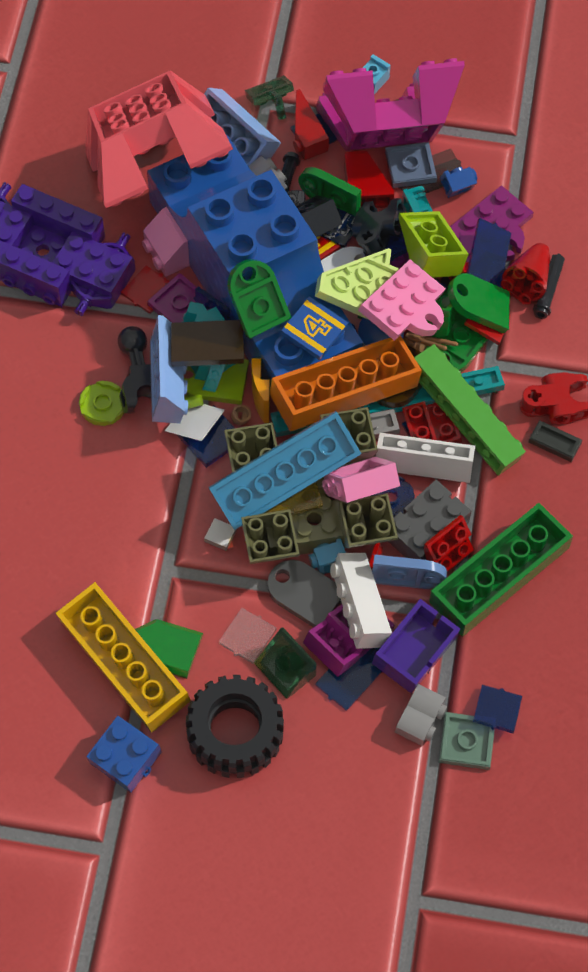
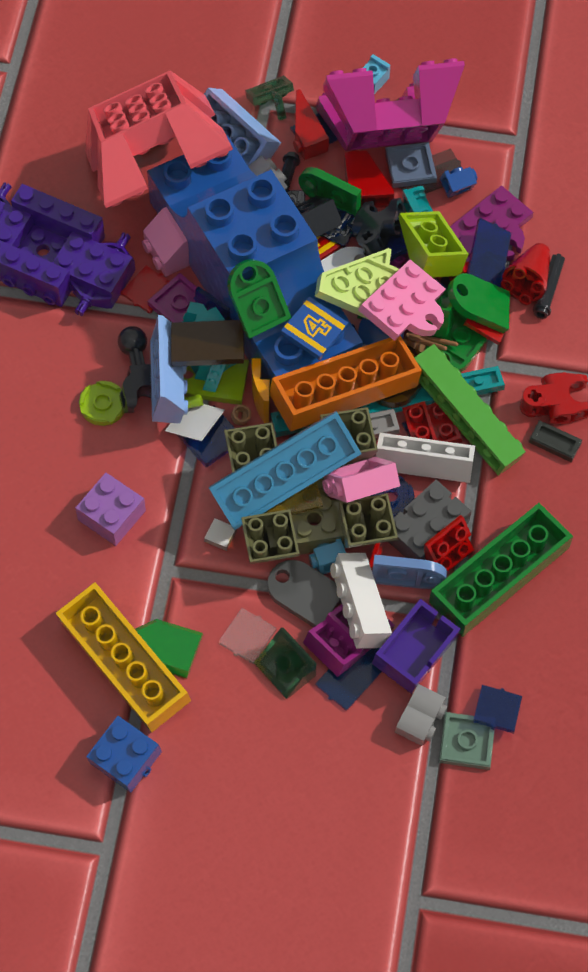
black tyre [186,675,284,778] -> none
none -> medium lavender brick [75,473,146,546]

